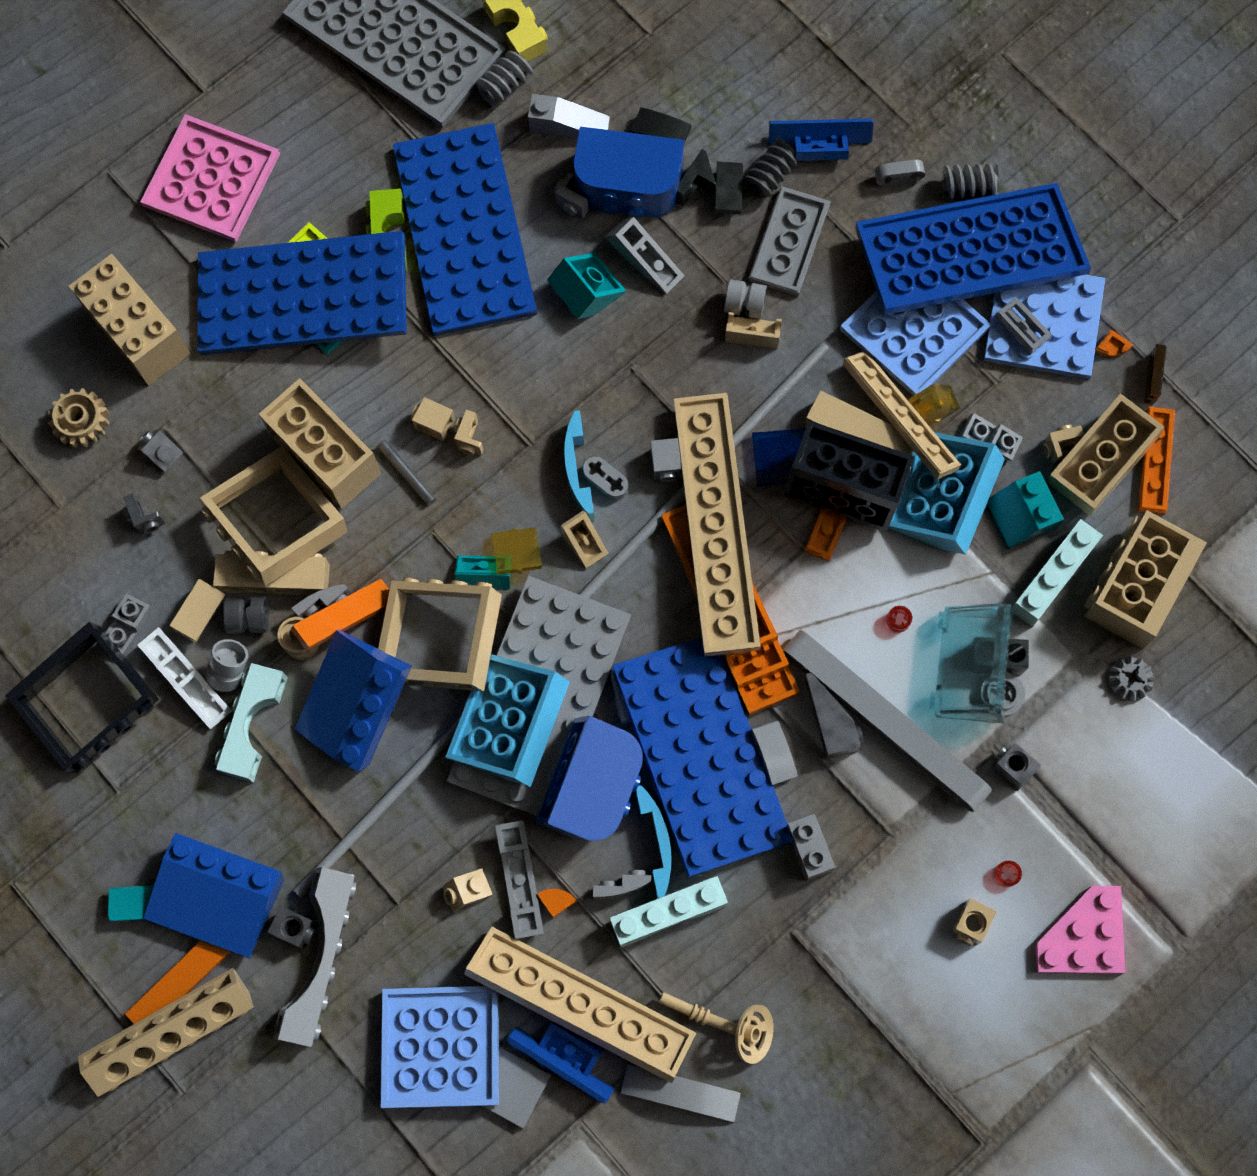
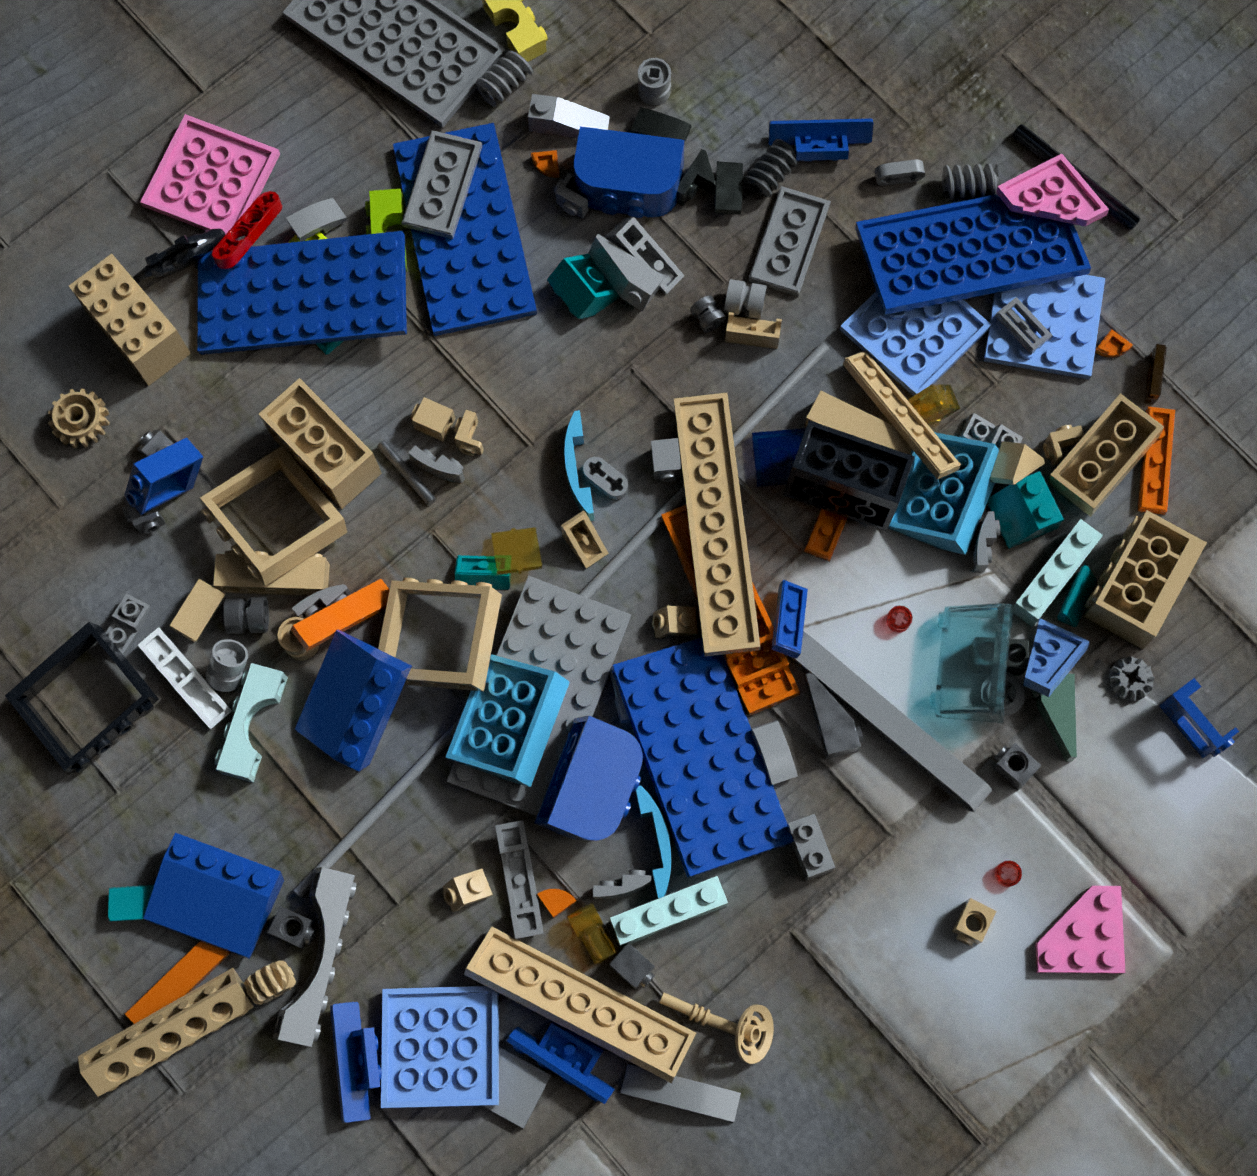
none -> blue window [124,437,203,515]
none -> black animal [132,228,226,284]
none -> red beam [212,191,282,269]
none -> tan gear [244,961,296,1005]
none -> light grey slope [286,198,347,241]
none -> blue bracket [330,1002,382,1123]
none -> light grey tile [402,130,482,239]
none -> light grey slope [408,445,465,483]
none -> orange tile [531,150,560,178]
none -> clear yellow piece [567,902,616,965]
none -> light grey slope [588,234,665,312]
none -> flat silver brick [609,943,655,990]
none -> light grey wheel [638,58,671,106]
none -> tan bracket [652,605,698,639]
none -> flat silver wheel [690,295,726,333]
none -> blue tile [771,580,808,659]
none -> light grey slope [973,511,1000,573]
none -> tan slope [990,441,1045,485]
none -> bright pink plate [996,154,1109,227]
none -> black axle [1013,124,1141,230]
none -> medium blue wing [1023,618,1090,697]
none -> sand green slope [1031,674,1077,762]
none -> teal slope [1057,565,1097,627]
none -> blue window [1159,678,1239,758]

